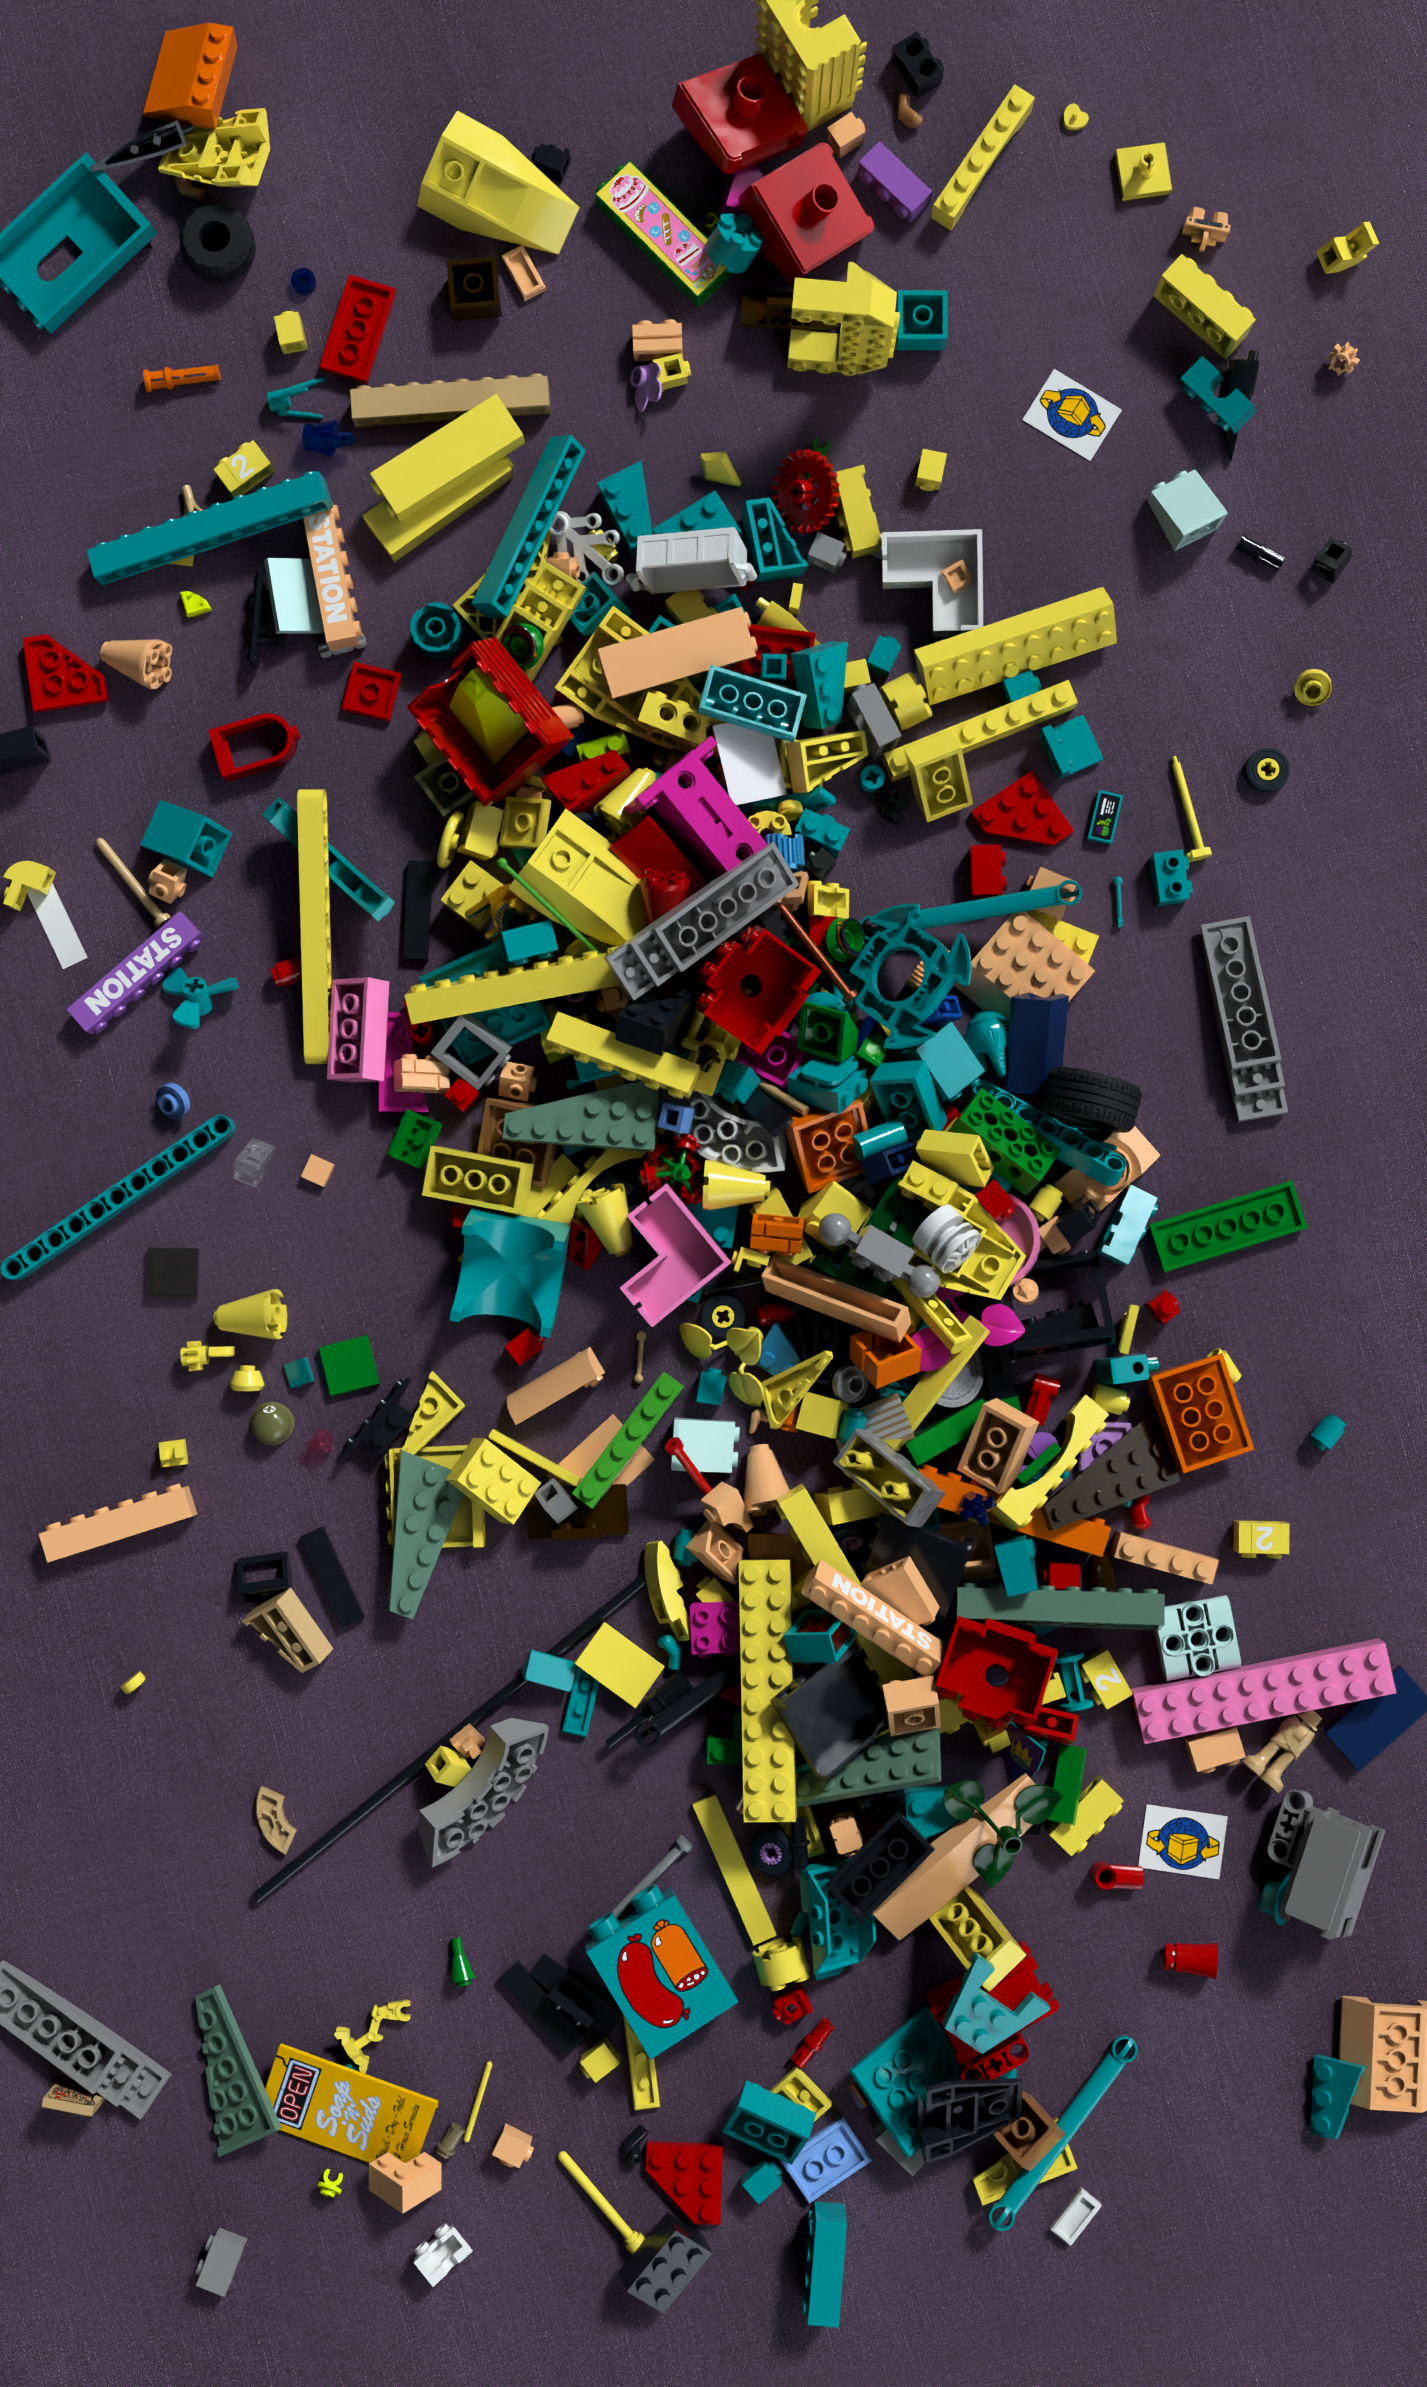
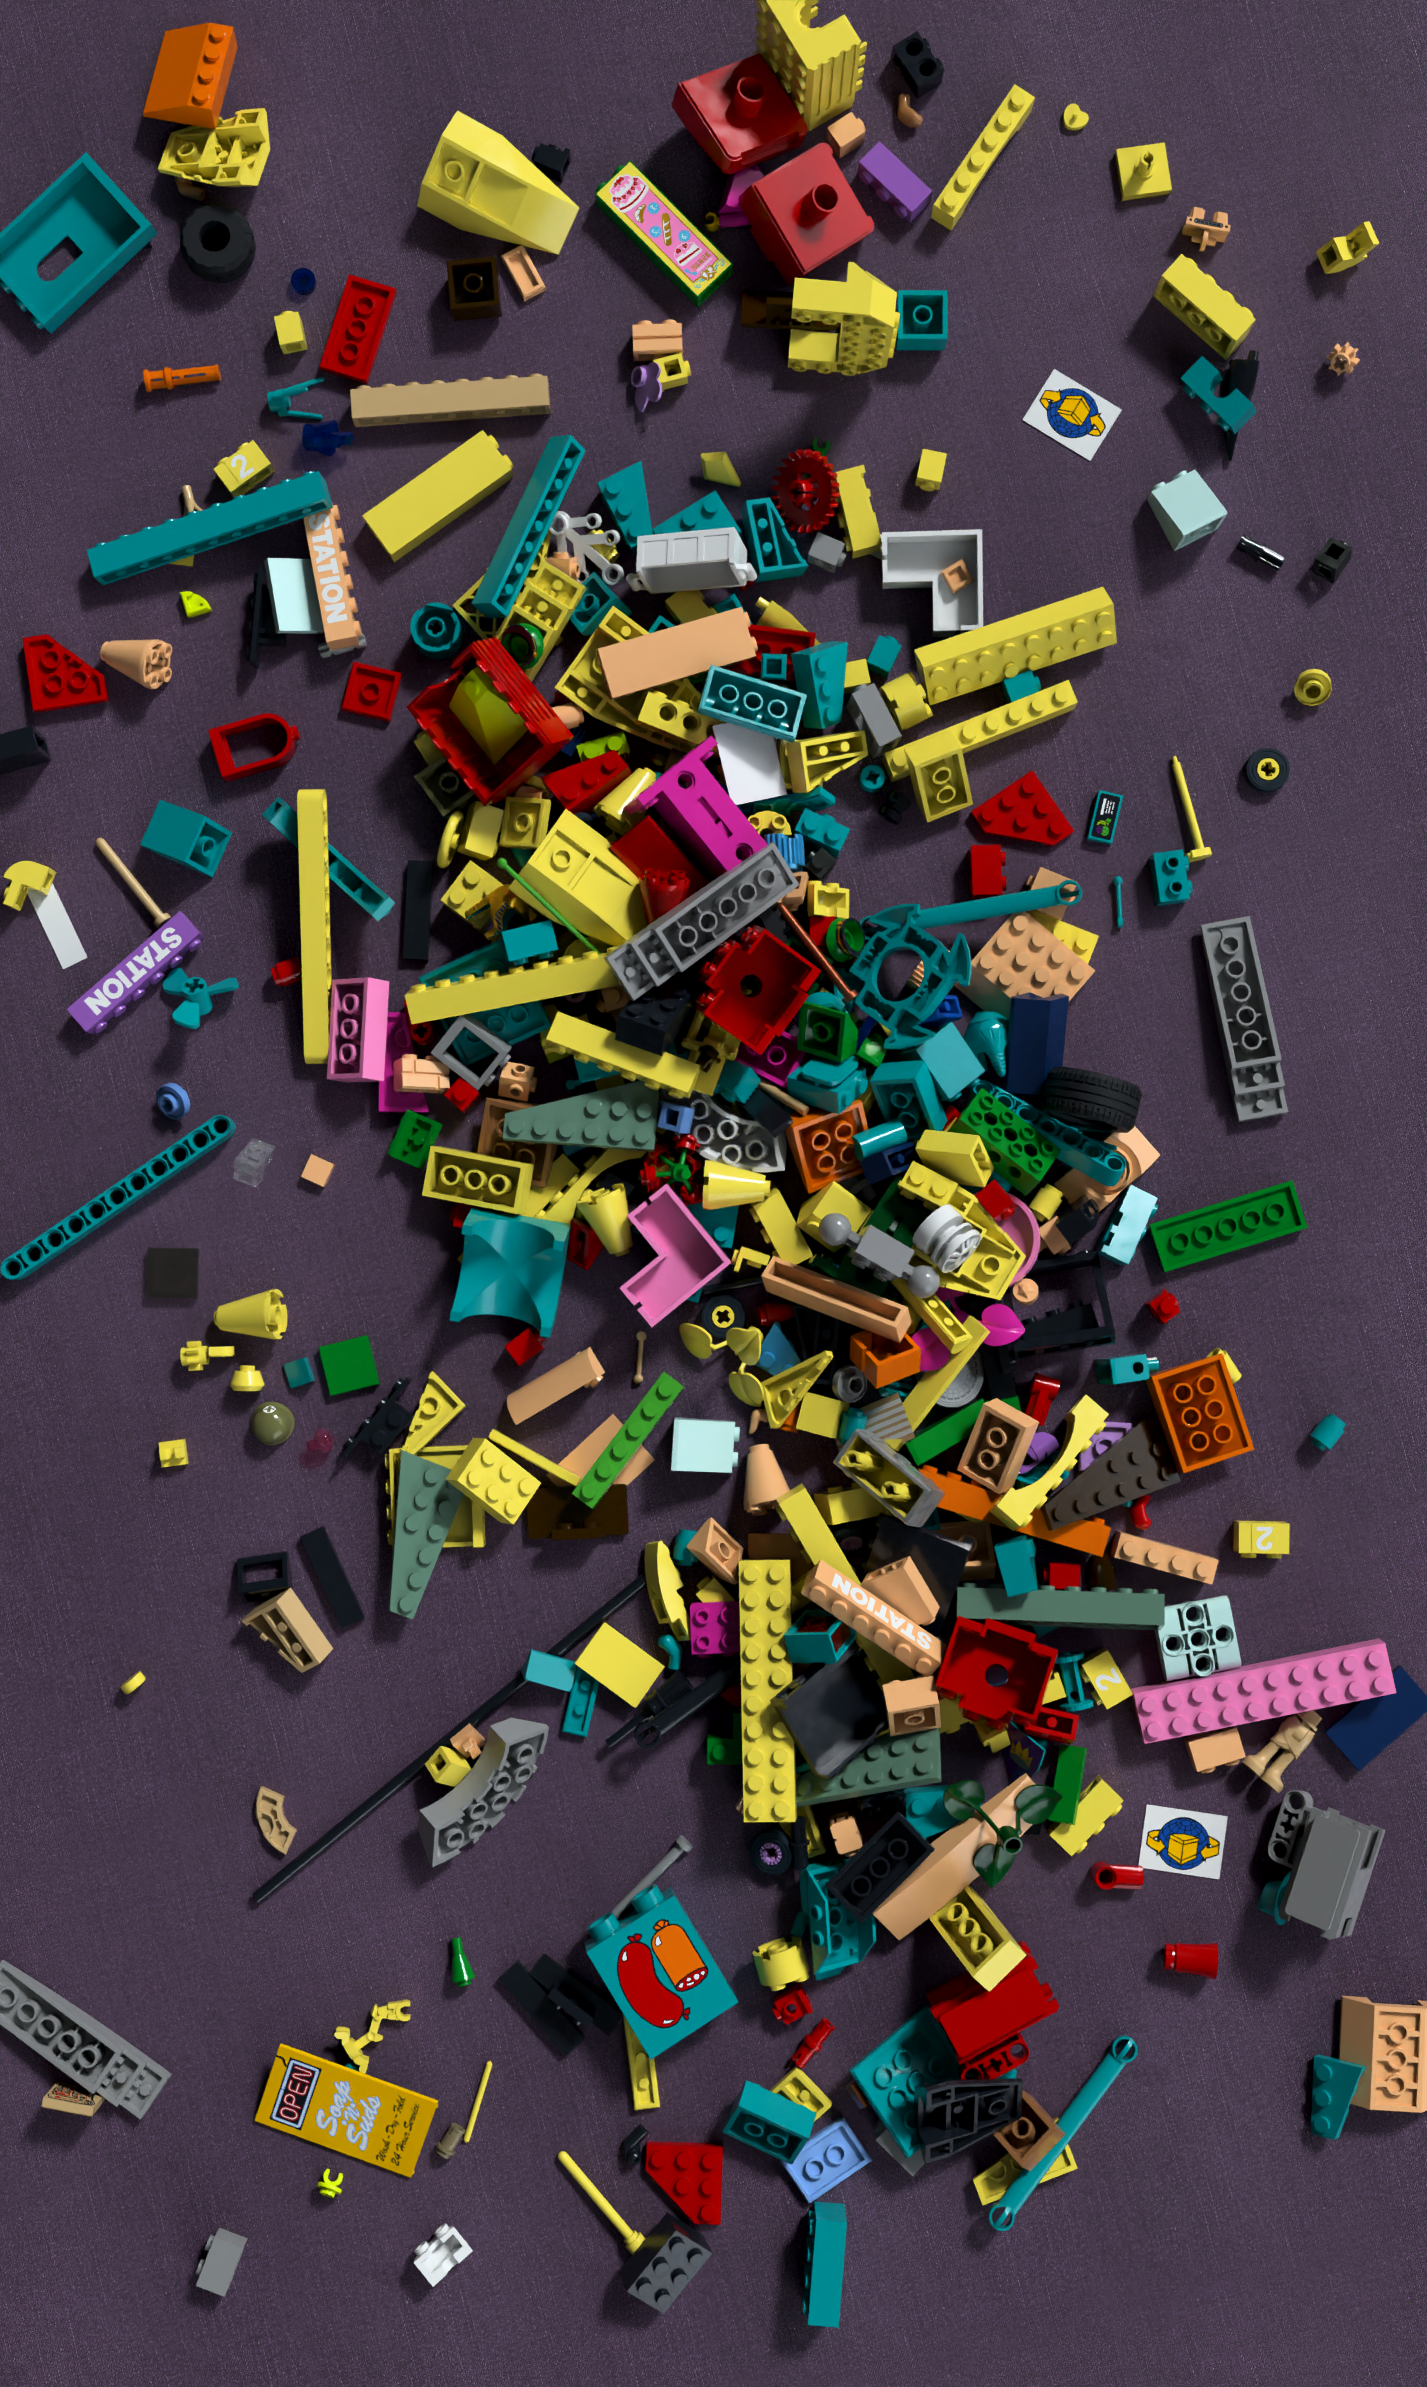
light nougat brick [39,1483,197,1563] -> none
black piece [90,120,194,172] -> none
light nougat brick [148,858,187,904] -> none
sand green wing [195,1984,282,2157] -> none
light nougat brick [369,2152,441,2214] -> none
light yellow brick [370,393,525,522] -> none
light nougat brick [492,2123,534,2168] -> none
light grey brick [534,1478,578,1524] -> none
light yellow brick [580,2036,621,2083] -> none
red bar [665,1437,712,1496] -> none
light yellow tile [693,1793,777,1945] -> none
teal brick [696,1367,726,1406] -> none
light nougat arch [700,1482,754,1533] -> none
teal brick [705,213,764,273] -> none
teal brick [742,2156,782,2205] -> none
orange brick [750,1213,804,1256] -> none
light yellow tile [778,800,803,821] -> none
light yellow tile [789,583,803,615] -> none
teal wing [942,1952,1051,2054] -> none
clear blue rock [959,1491,997,1527] -> none
green tile [1017,1442,1061,1484] -> none
teal bracket [1038,715,1103,780] -> none
white tile [1050,2187,1102,2246] -> none
light yellow brick [1091,1383,1130,1415] -> none
light yellow tile [1118,1304,1139,1354] -> none

